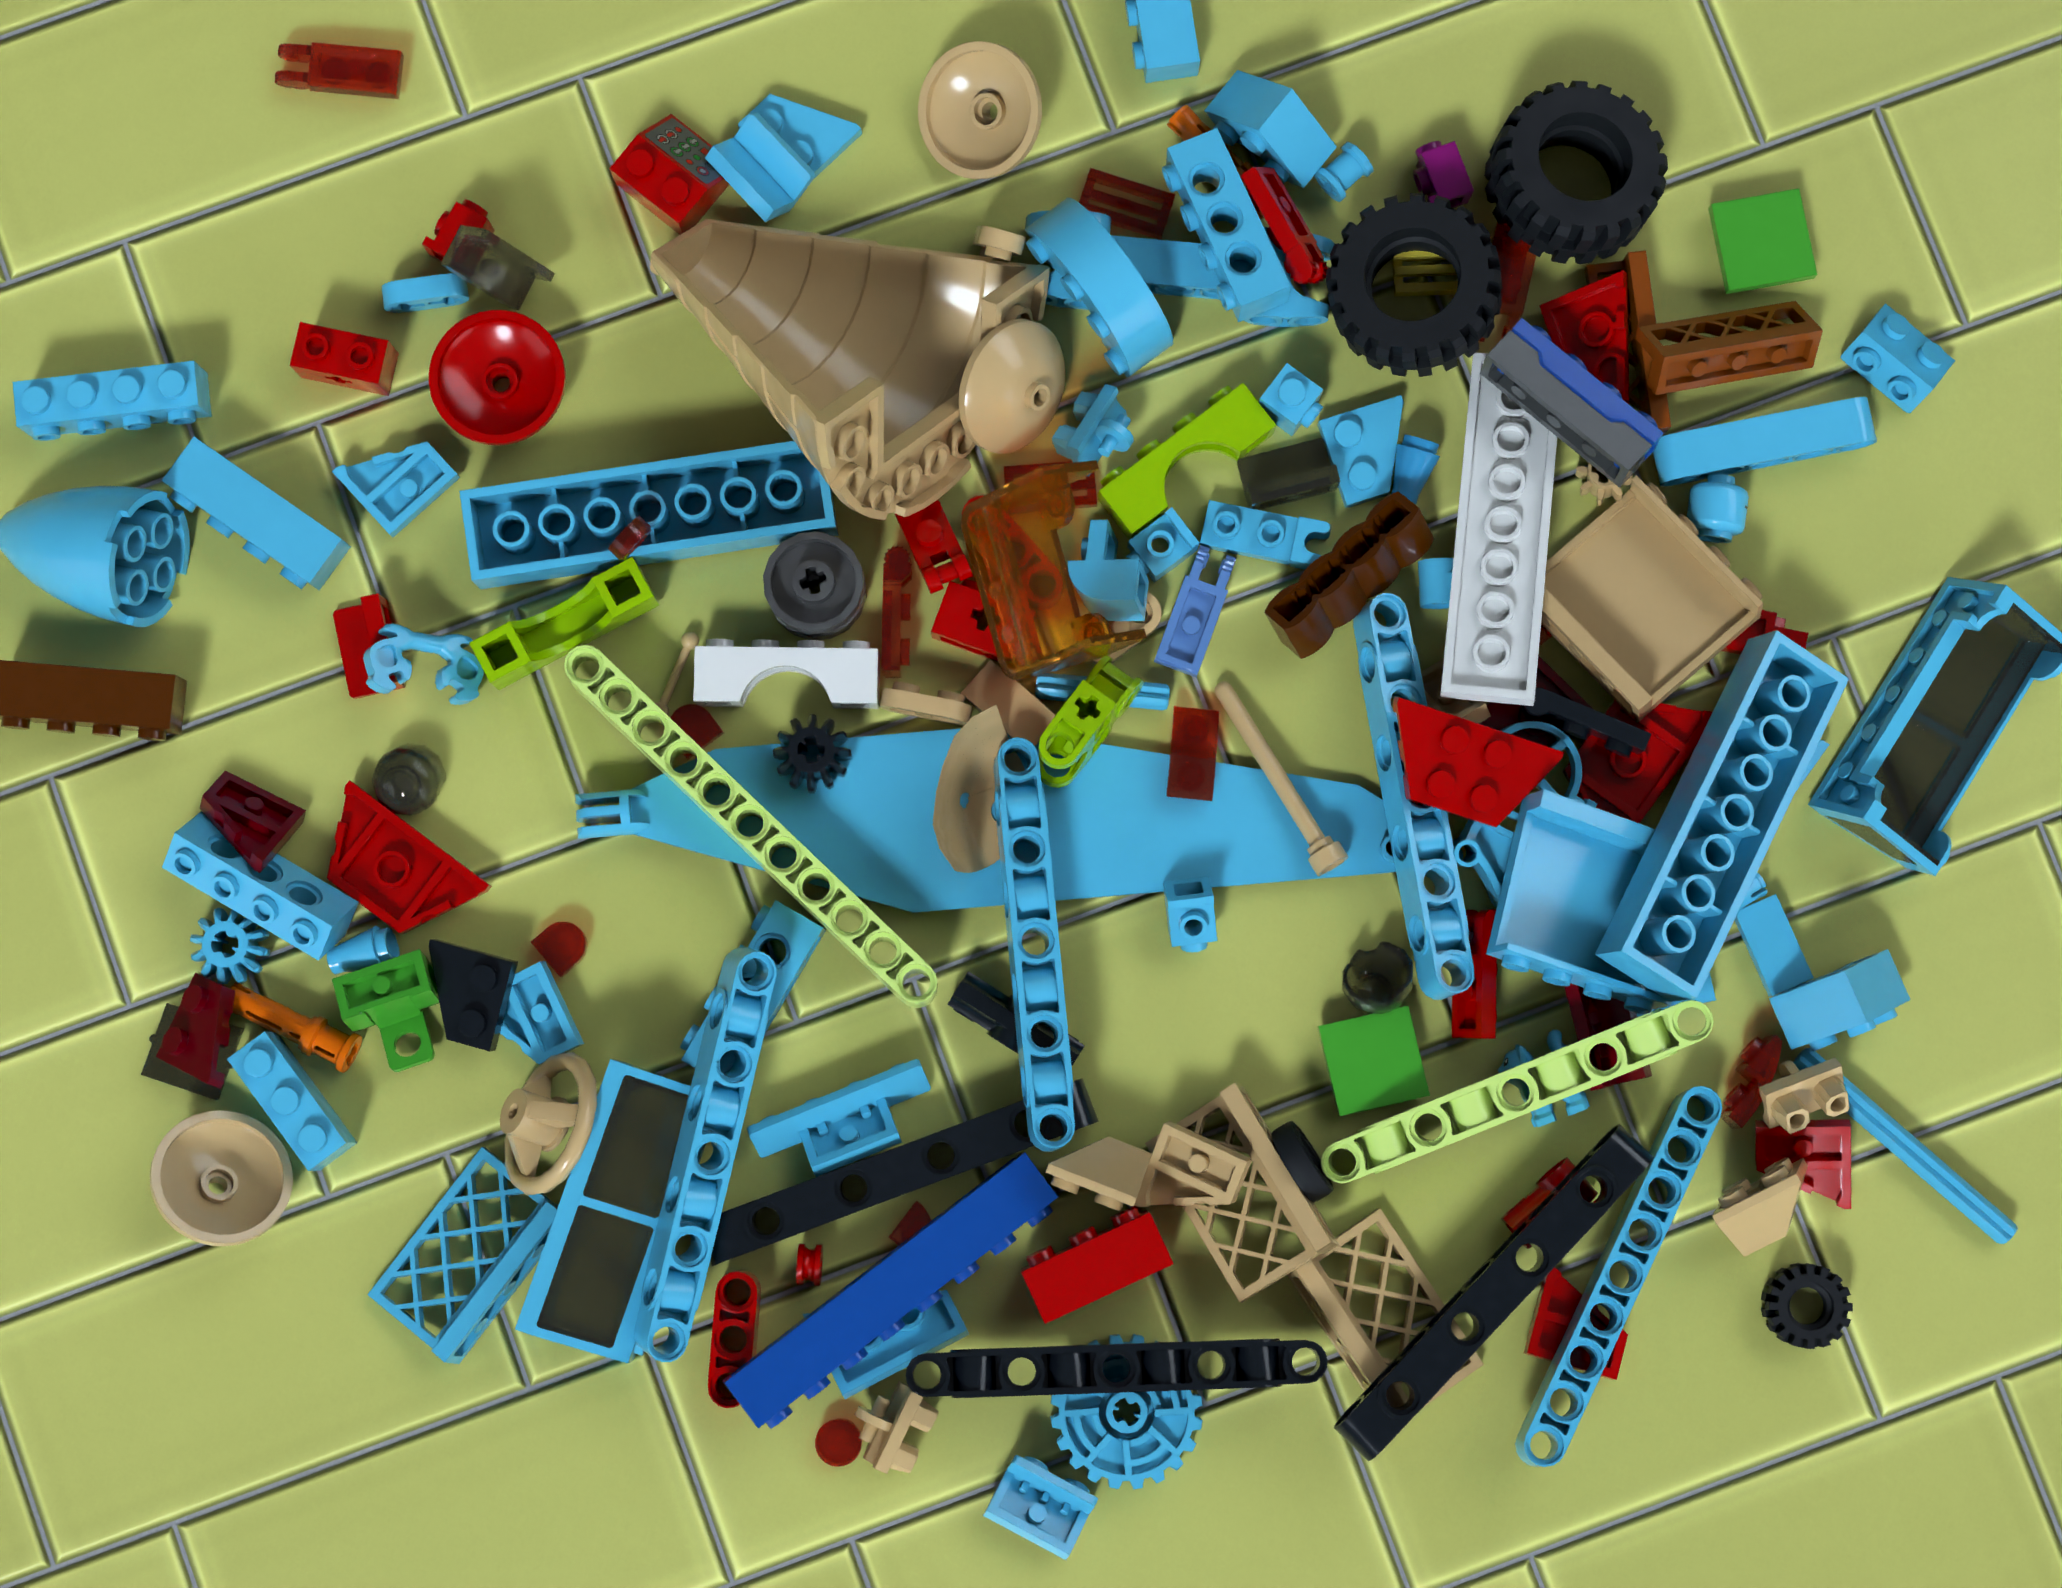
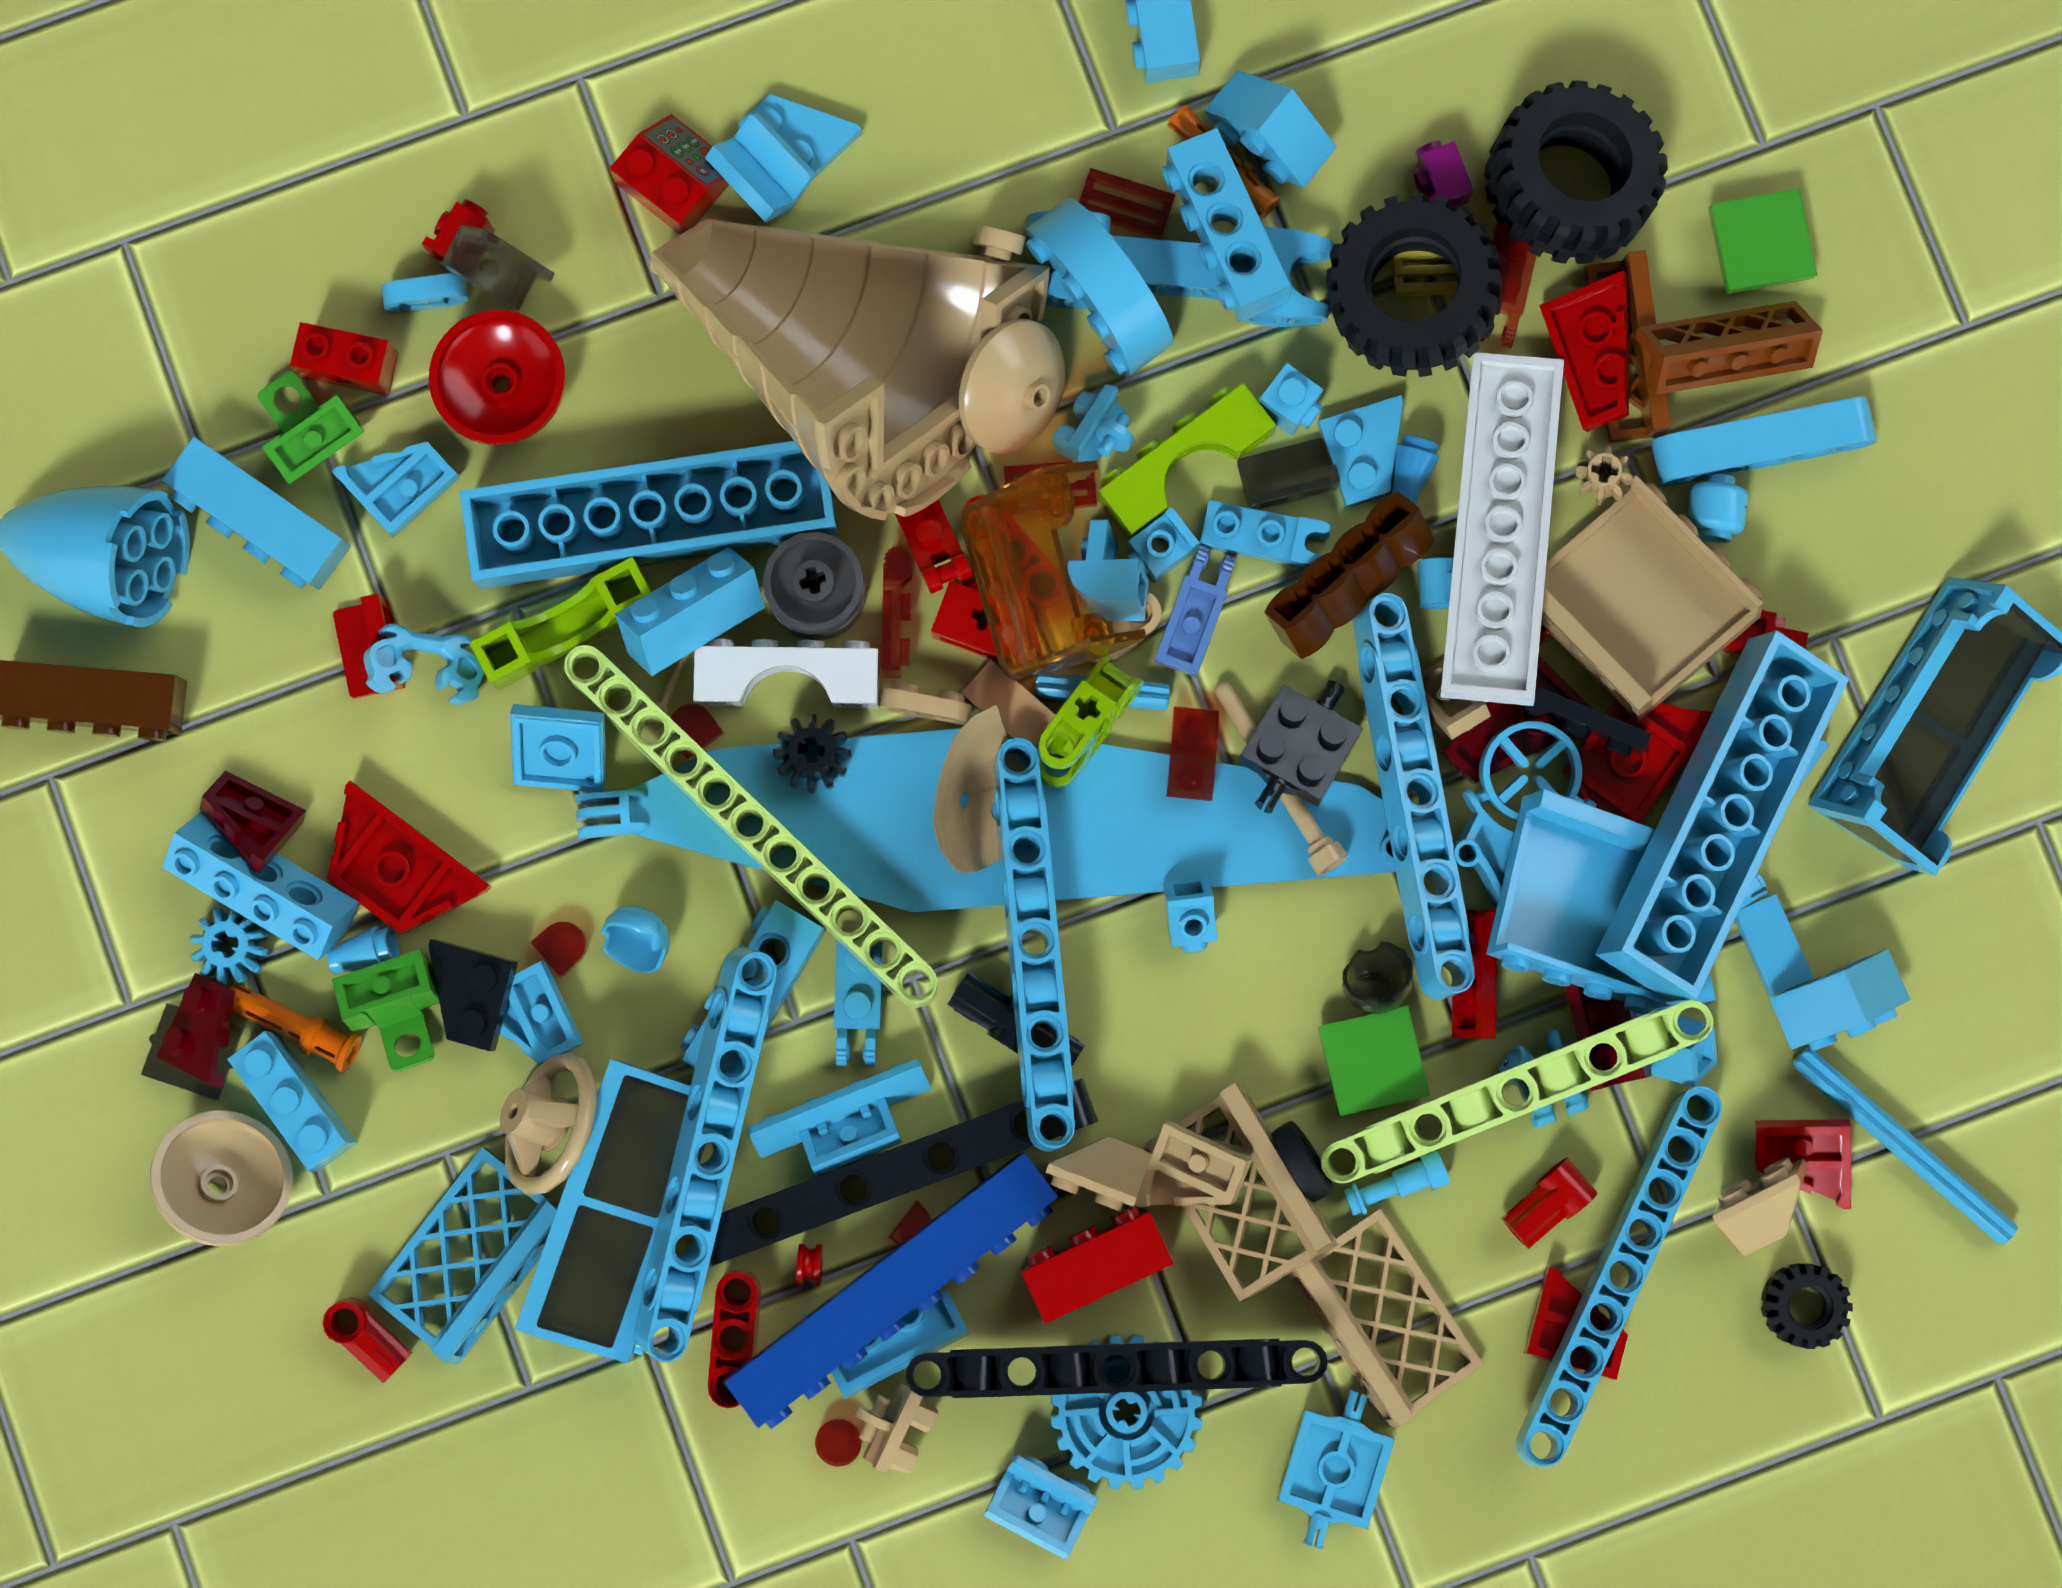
medium azure brick [12,361,212,441] -> none
clear red hinge [274,42,404,99] -> none
clear smoke hair [372,743,446,816] -> none
clear red tile [608,516,652,560] -> none
tan dish [918,41,1042,179] -> none
red hinge [1240,167,1329,284] -> none
medium azure bush [1314,142,1374,202] -> none
black beam [1334,1124,1654,1461] -> none
red wing [1392,697,1564,827] -> none
dark grey piece [1480,318,1663,488] -> none
clear red slope [1720,1035,1782,1129] -> none
tan hips [1759,1058,1849,1134] -> none
medium azure bracket [1841,303,1955,413] -> none
none -> bright green piece [258,371,365,484]
none -> red piece [322,1297,413,1383]
none -> medium azure tile [510,704,606,792]
none -> medium azure hair [600,906,671,973]
none -> medium azure brick [615,546,765,676]
none -> medium azure hinge [834,940,883,1067]
none -> black plate [1238,680,1363,813]
none -> medium azure plate [1277,1389,1395,1549]
none -> medium azure piece [1343,1150,1450,1216]
none -> medium azure panel [1649,1016,1718,1087]

